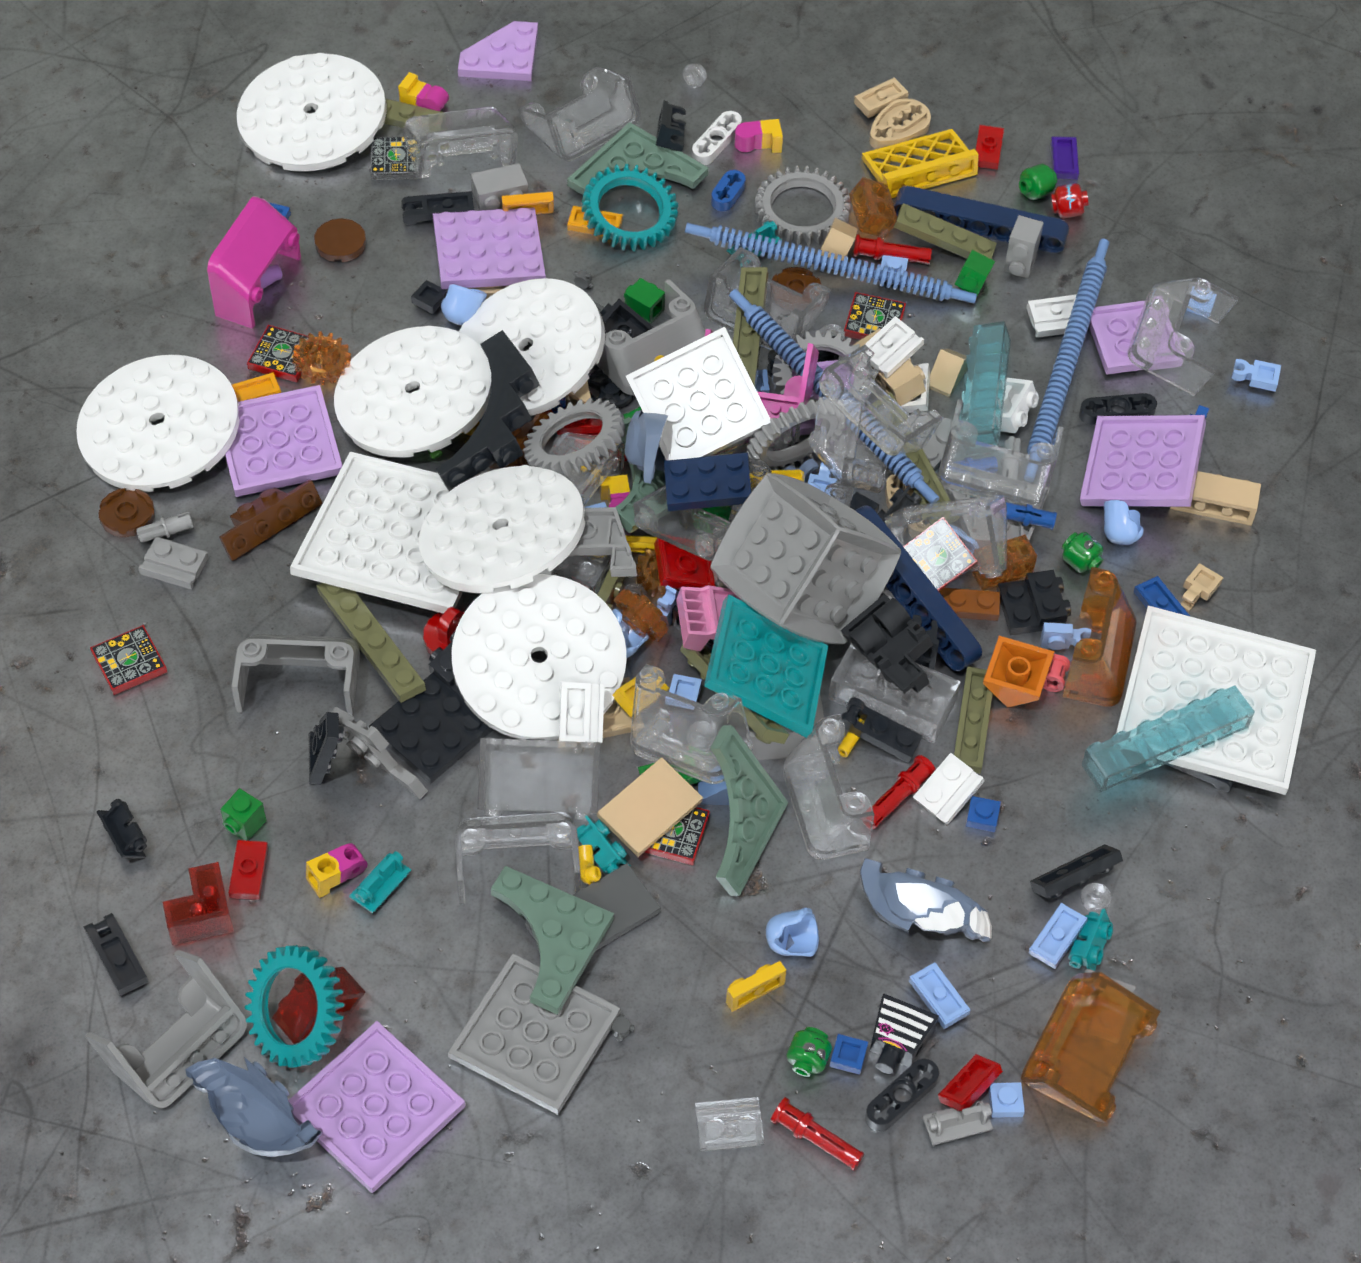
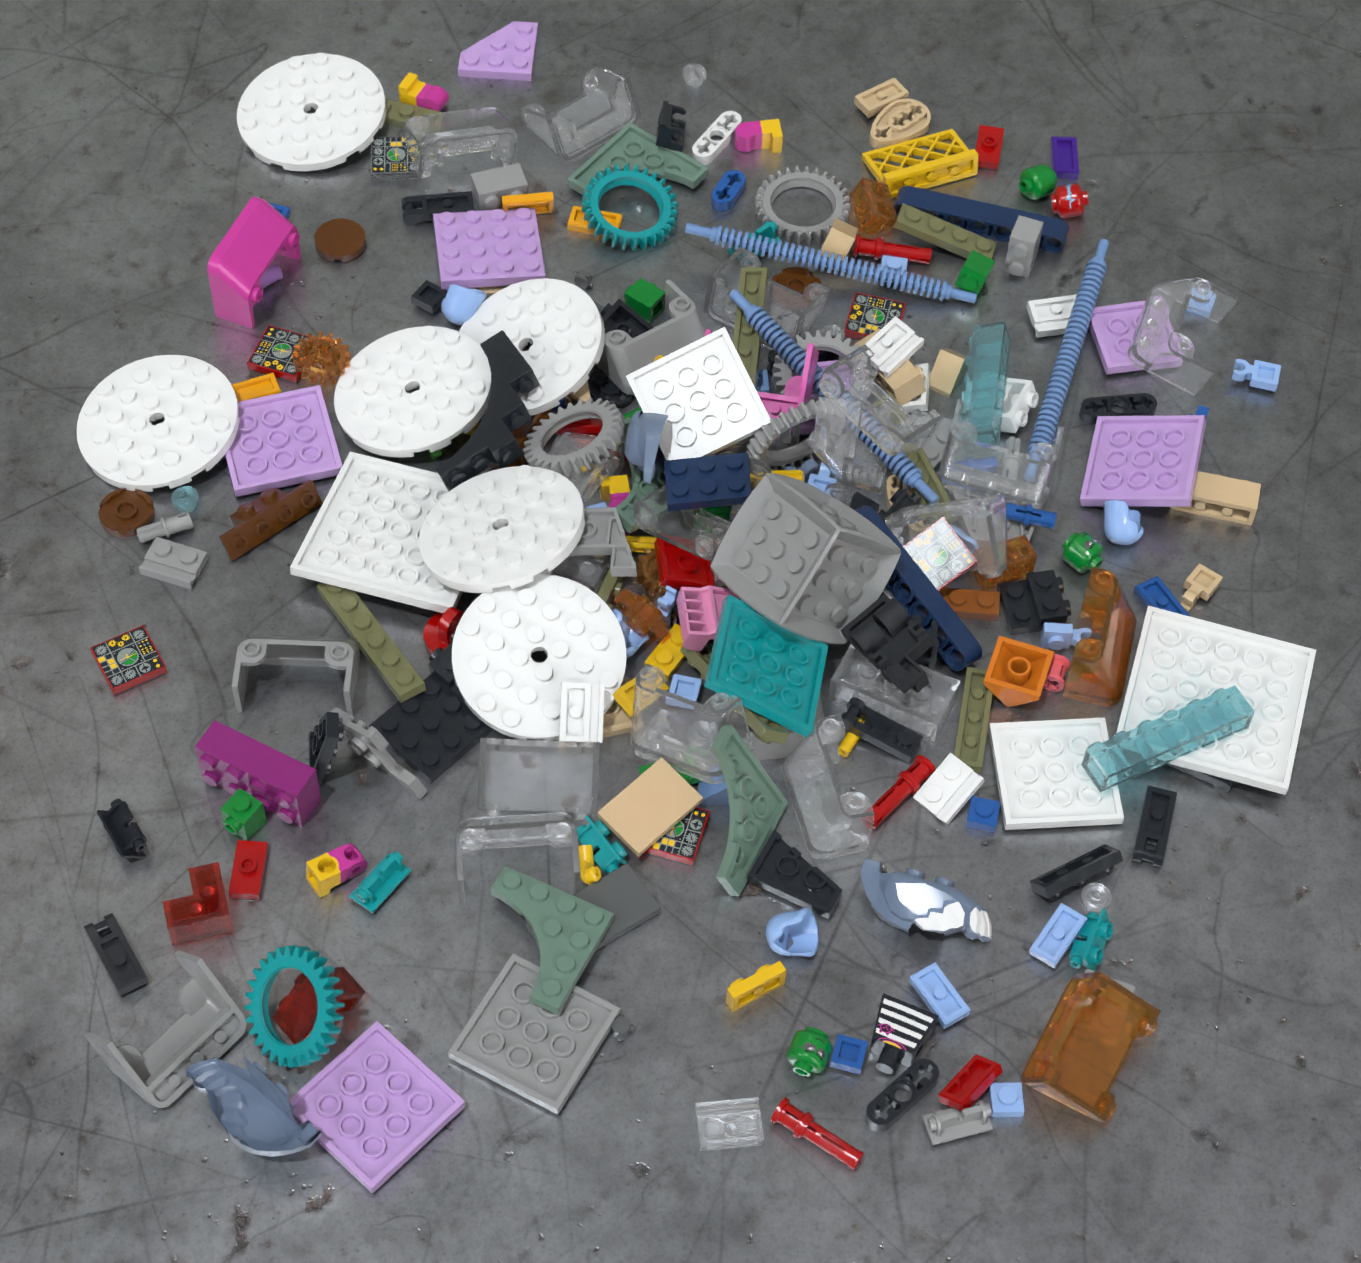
none -> clear light blue plate [171,486,199,512]
none -> magenta brick [195,720,321,827]
none -> yellow plate [644,623,686,682]
none -> black wing [747,829,842,919]
none -> white plate [988,717,1124,830]
none -> black plate [1132,785,1177,867]

